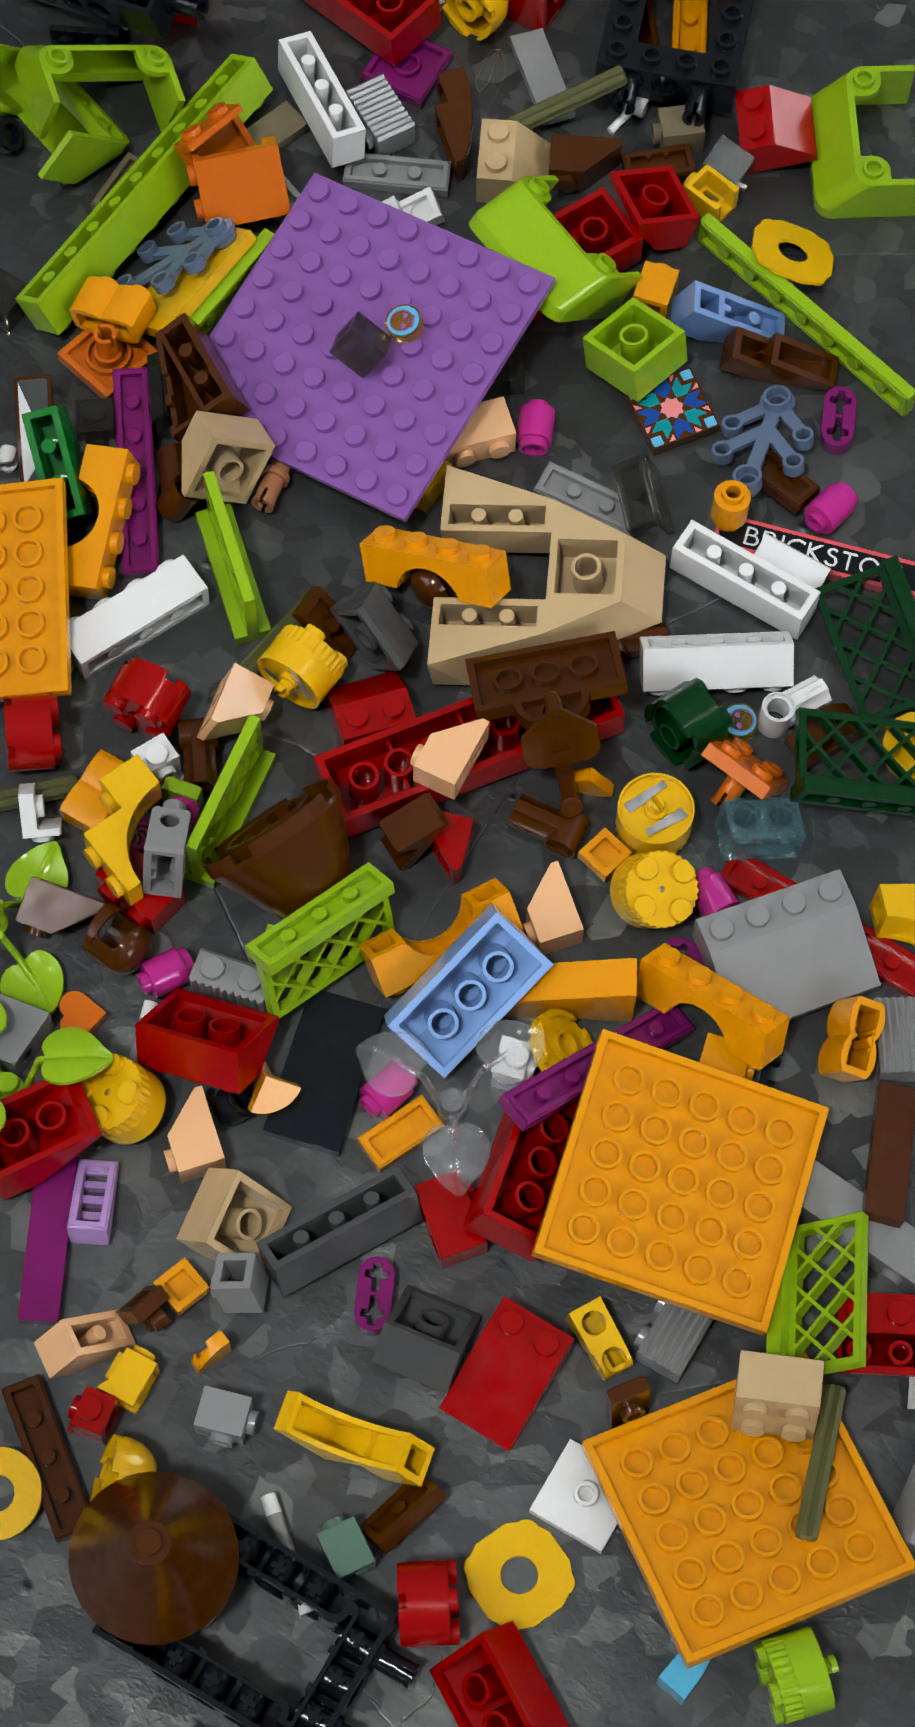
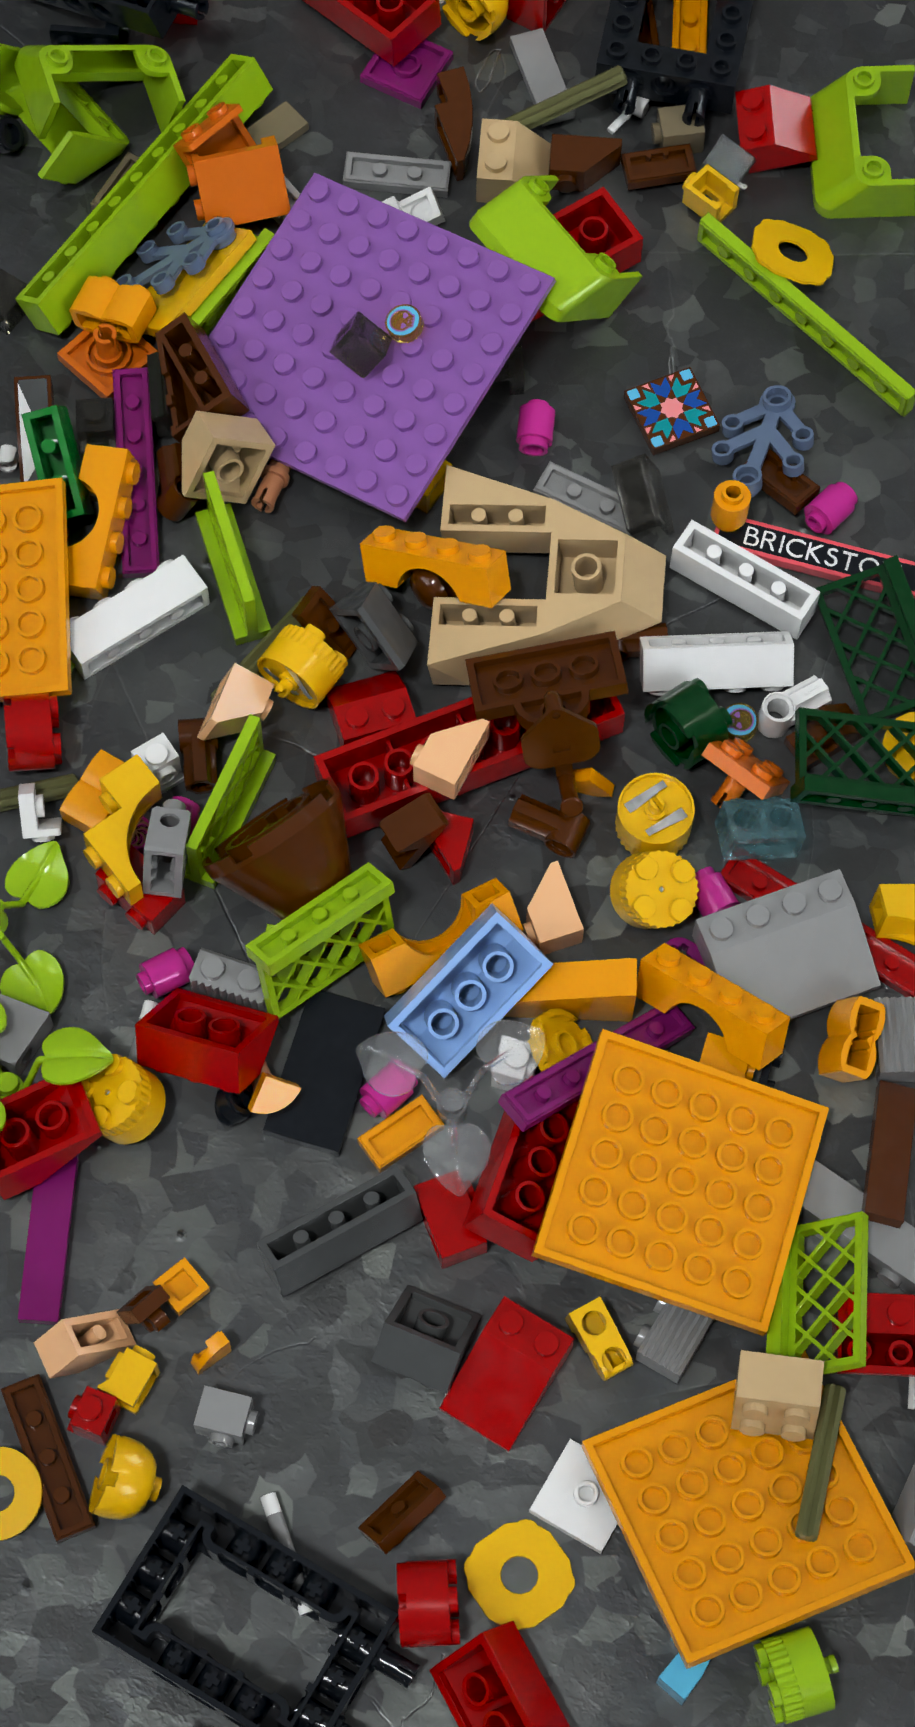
slope [15,876,107,938] -> none
orange tile [59,991,108,1034] -> none
lavender slope [67,1159,119,1246] -> none
reddish brown cone [68,1471,239,1646] -> none
reddish brown helmet [82,902,153,975] -> none
red brick [102,658,192,739] -> none
lime tile [161,776,204,814] -> none
light nougat slope [163,1085,227,1184] -> none
tan slope [176,1167,293,1269] -> none
light grey brick [210,1253,269,1313] -> none
yellow arch [273,1390,435,1487] -> none
white brick [278,31,366,168] -> none
sand green brick [316,1515,376,1583] -> none
light grey brick [345,74,415,155] -> none
magenta beam [354,1256,395,1336] -> none
light nougat brick [445,396,516,468] -> none
light orange plate [578,827,633,883] -> none
lime brick [582,297,688,402] -> none
reddish brown plate [605,1375,651,1429] -> none
red slope [608,165,700,251] -> none
light orange brick [633,261,680,319] -> none
medium blue slope [671,280,785,343] -> none
reddish brown slope [719,326,839,391] -> none
white tile [754,533,831,588] -> none
magenta beam [819,386,857,455] -> none

